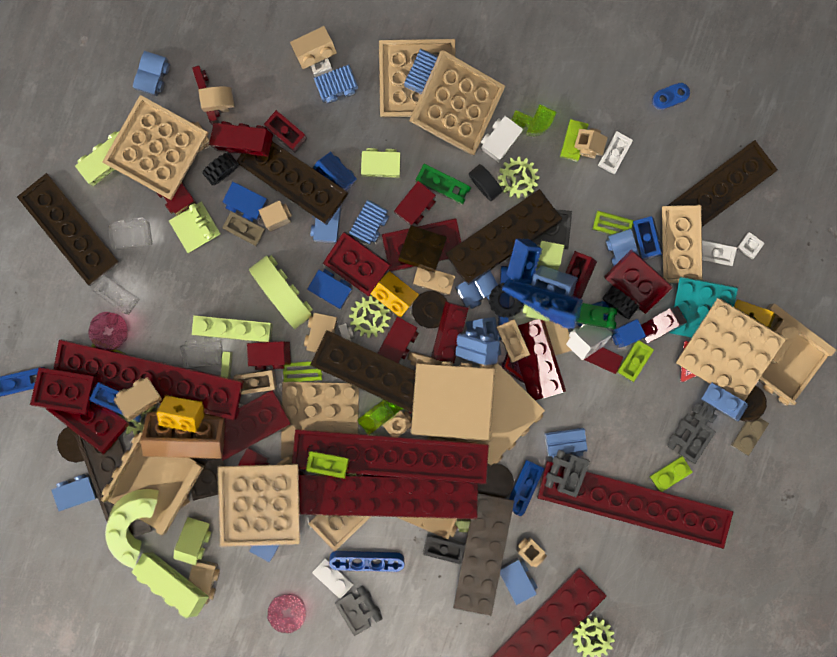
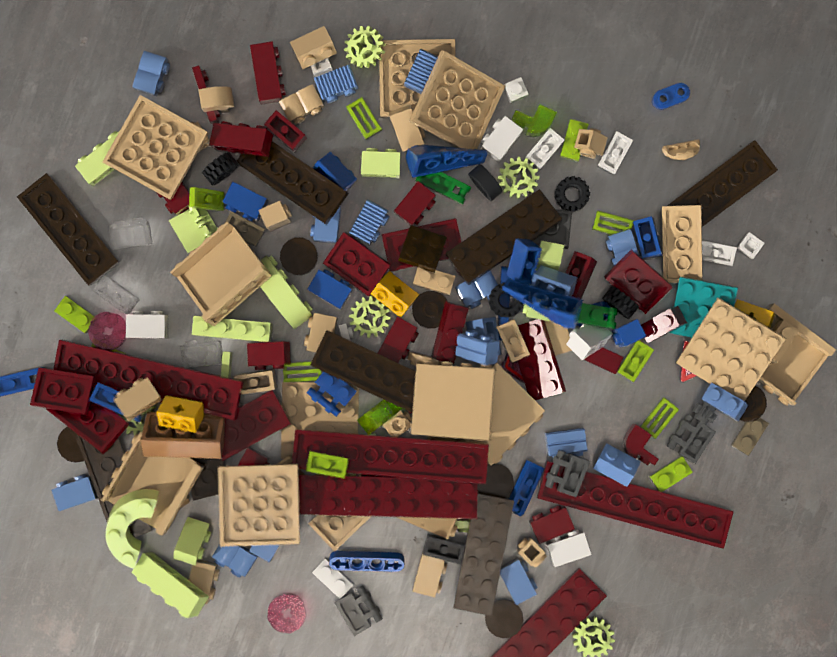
none -> lime plate [54,296,97,334]
none -> white brick [126,311,168,338]
none -> tan panel [170,222,272,326]
none -> lime plate [189,187,224,211]
none -> medium blue brick [212,544,258,578]
none -> dark red brick [250,41,286,105]
none -> tan brick [279,84,324,125]
none -> dark brown tile [280,237,318,275]
none -> blue plate [306,372,357,417]
none -> yellowish green gear [344,26,386,68]
none -> lime tile [346,97,382,140]
none -> tan brick [389,105,426,152]
none -> blue wedge [406,145,487,178]
none -> tan brick [412,552,447,598]
none -> dark brown tile [485,599,524,638]
none -> white plate [504,77,529,103]
none -> white plate [525,128,564,170]
none -> dark red brick [529,505,575,544]
none -> white brick [546,529,592,567]
none -> black tyre [555,176,590,212]
none -> medium blue brick [593,443,641,487]
none -> dark red brick [623,424,659,466]
none -> lime tile [640,397,679,439]
none -> tan plate [662,139,700,160]

